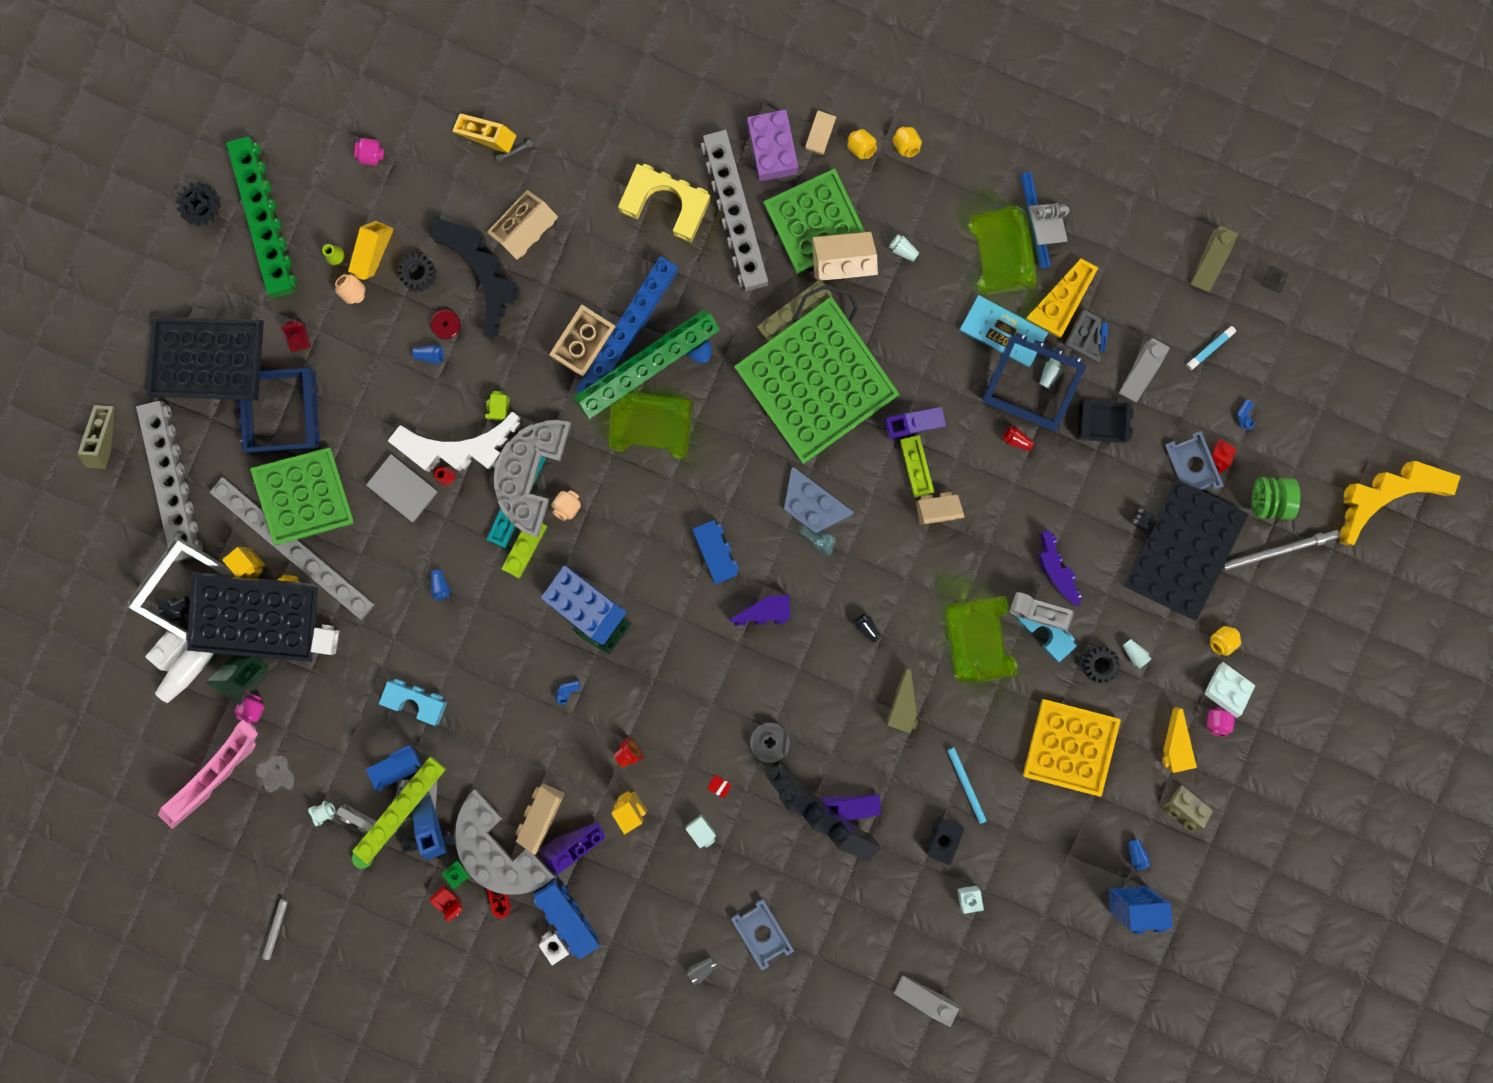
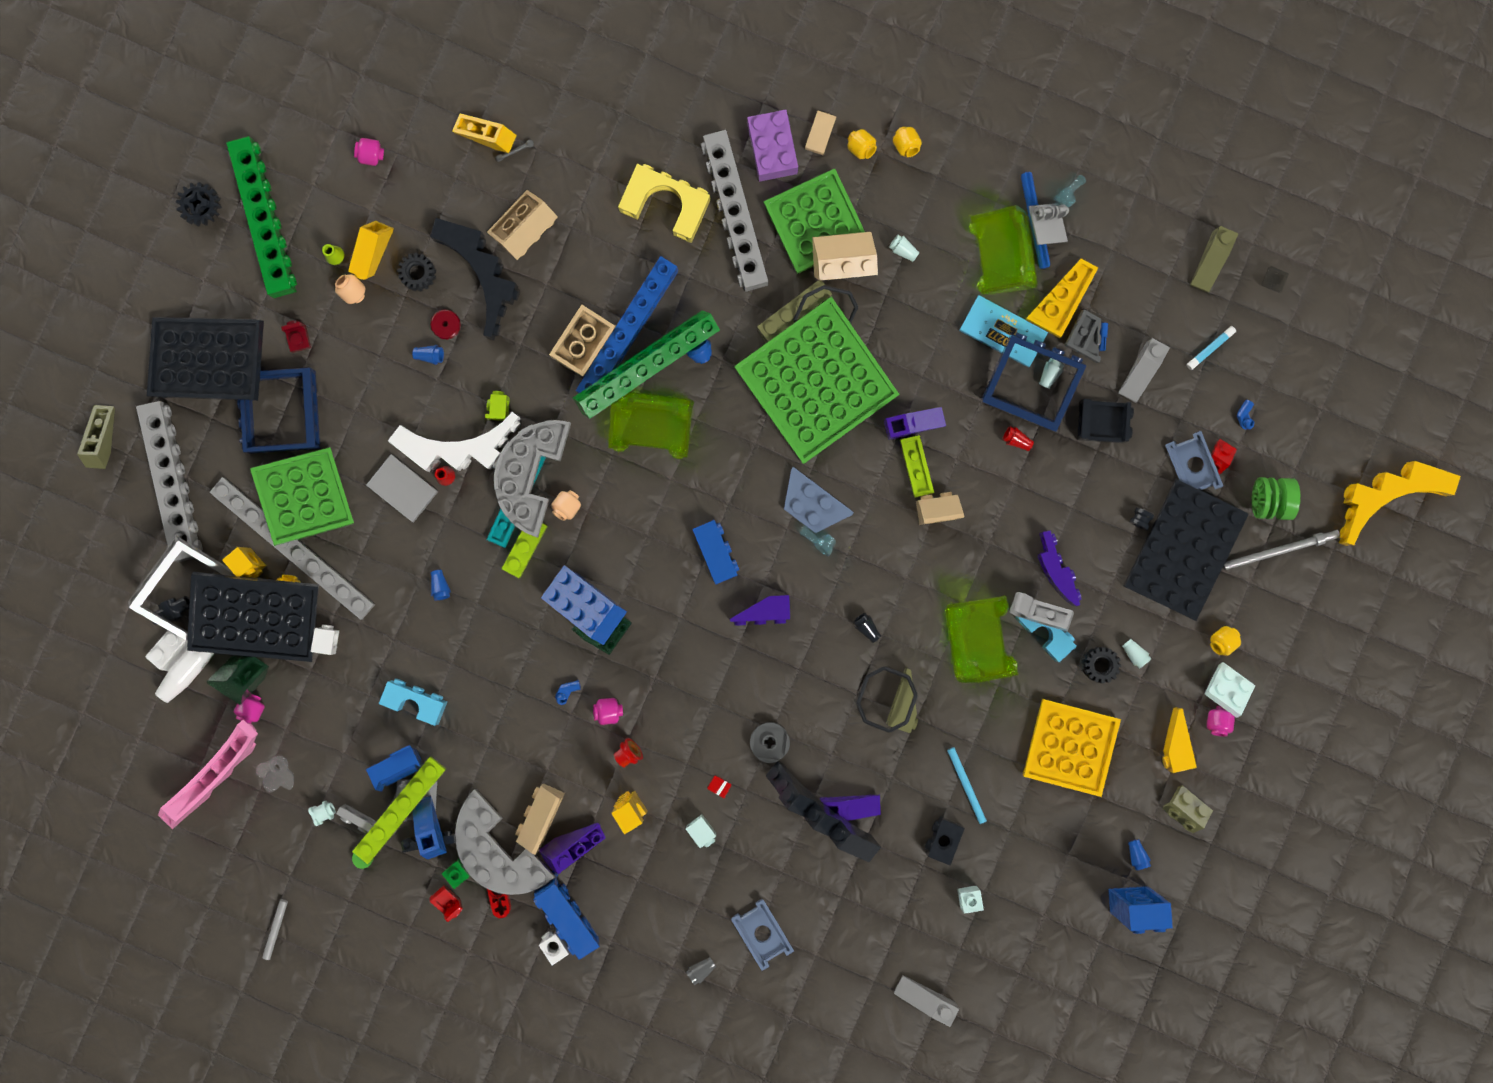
none -> dark pink head [593,698,623,725]
none -> black piece [856,666,918,733]
none -> clear light blue bar [1053,175,1086,207]

